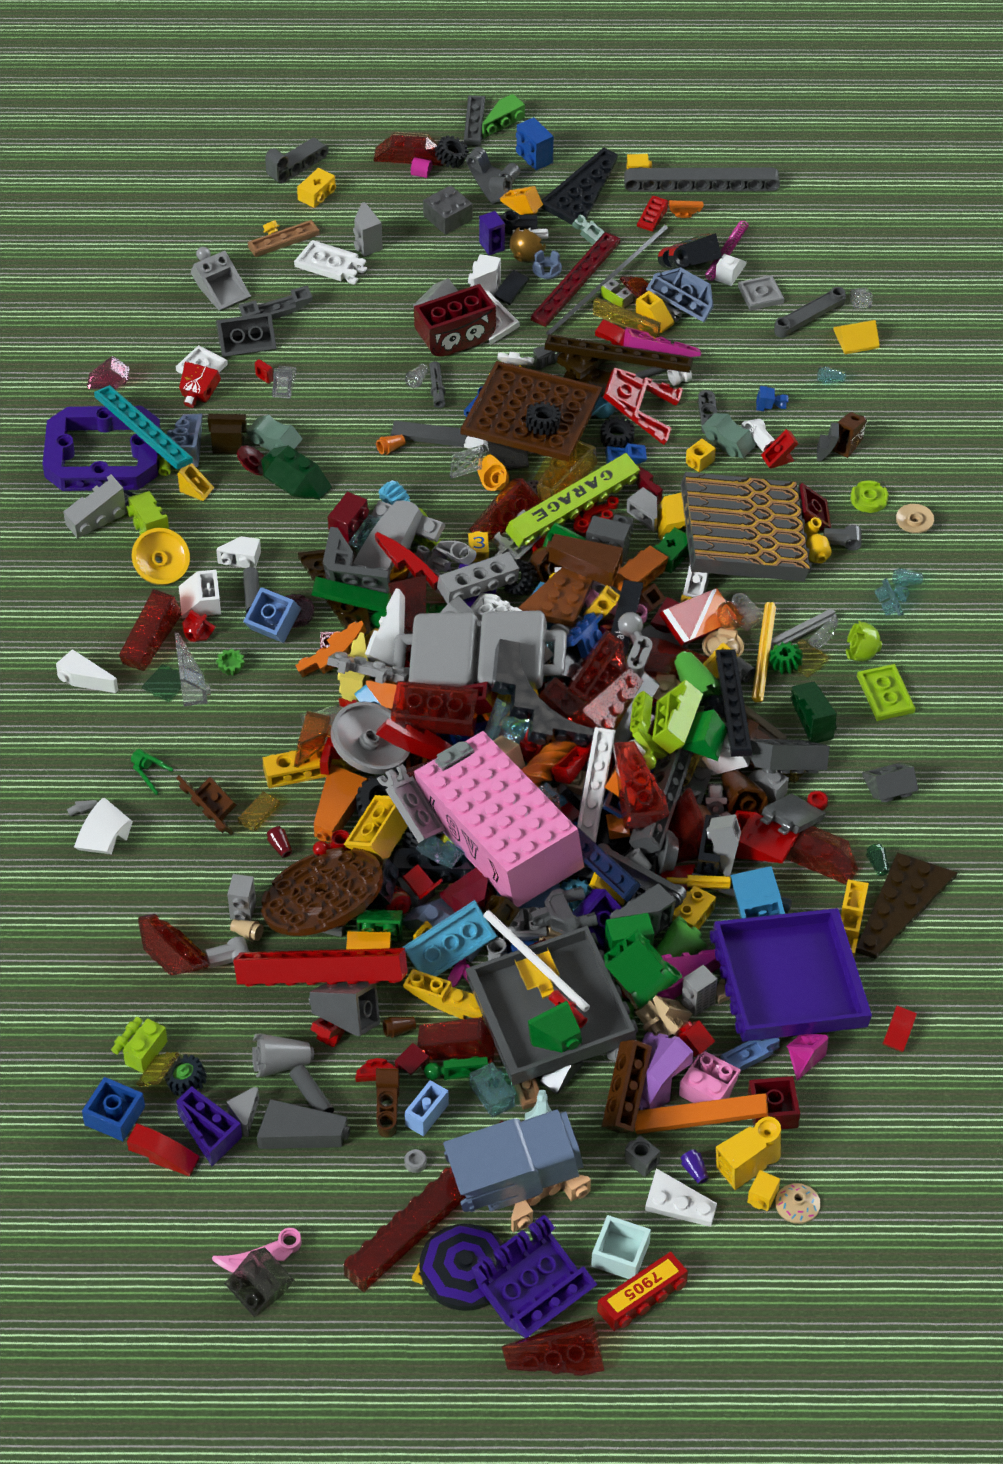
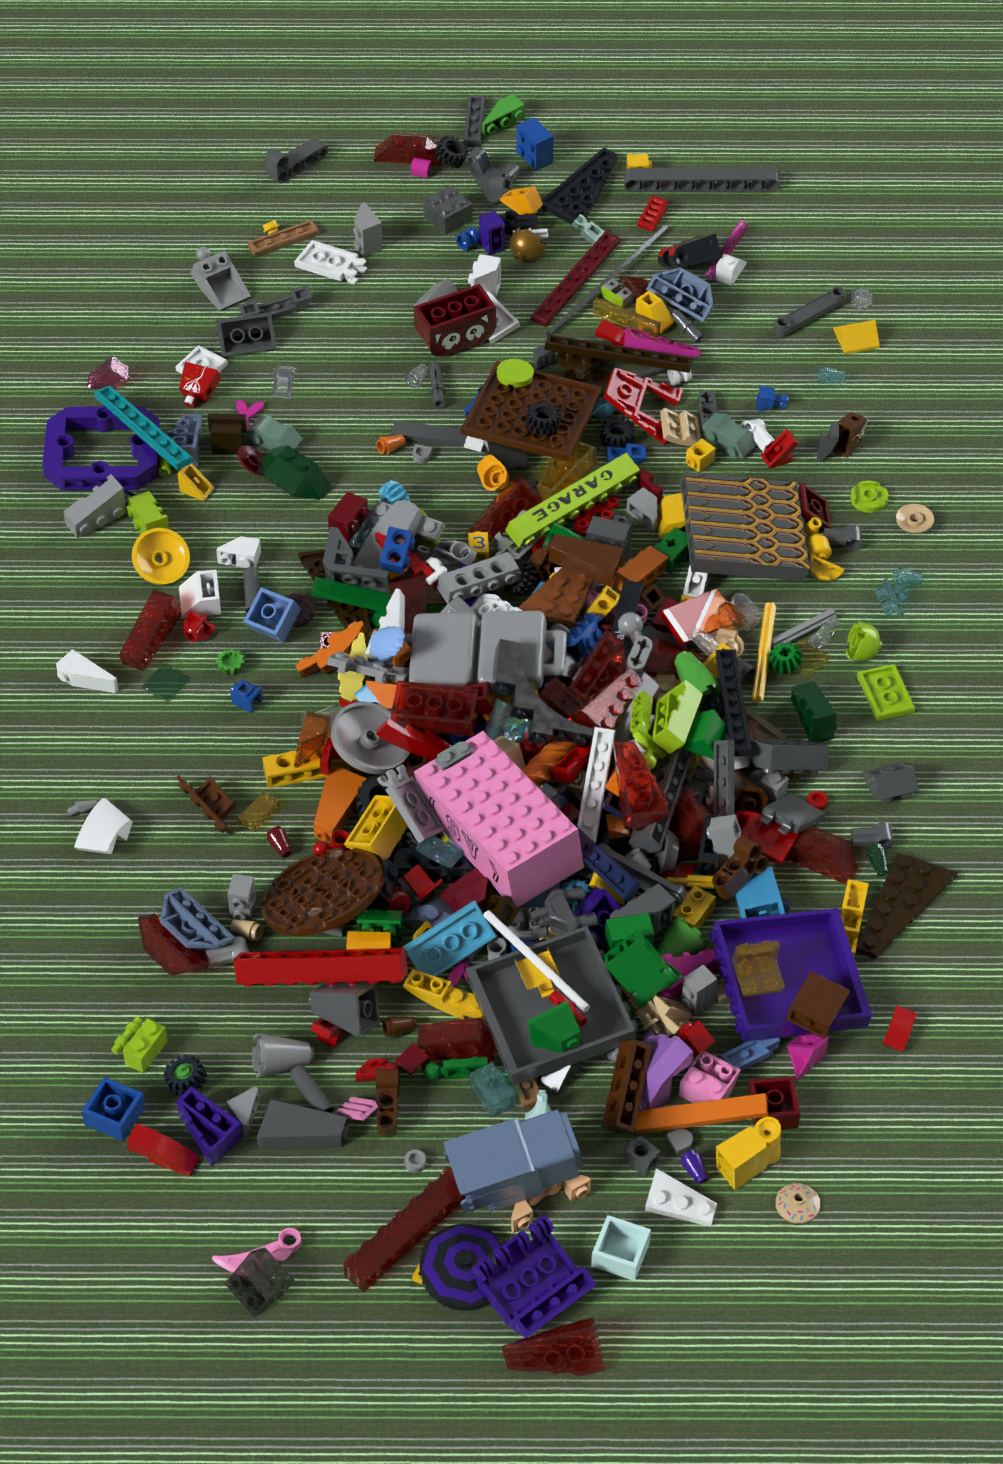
green plant [131,749,174,795] -> none
clear yellow piece [136,1052,180,1087] -> none
clear wedge [175,633,211,706] -> none
red tile [255,359,273,384] -> none
yellow brick [297,168,336,208] -> none
light blue brick [405,1080,449,1137] -> none
clear window [450,445,484,479] -> none
black slope [494,270,529,305] -> none
white dish [497,352,534,367] -> none
sand blue piece [532,250,562,279] -> none
red brick [597,1252,688,1331] -> none
orange tile [669,200,704,218] -> none
light grey tile [738,275,784,311] -> none
yellow brick [747,1170,780,1211] -> none
none -> sand blue wedge [160,887,235,951]
none -> blue window [230,679,263,713]
none -> dark pink piece [236,400,264,430]
none -> bright pink tile [336,1097,378,1121]
none -> light blue hair [369,626,405,663]
none -> blue brick [379,526,415,574]
none -> orange tile [390,642,411,667]
none -> light grey tile [412,444,433,464]
none -> white plate [424,557,447,585]
none -> blue wheel [456,226,481,250]
none -> lime tile [497,359,534,388]
none -> tan slope [660,408,701,446]
none -> light grey tile [667,1129,693,1155]
none -> dark grey pin [671,309,704,343]
none -> clear cone [689,627,719,655]
none -> reddish brown piece [712,836,768,899]
none -> dark grey tile [714,740,734,816]
none -> clear yellow bracket [732,941,785,996]
none -> reddish brown panel [785,971,850,1039]
none -> yellow tile [808,554,845,581]
none -> dark grey piece [851,822,894,850]

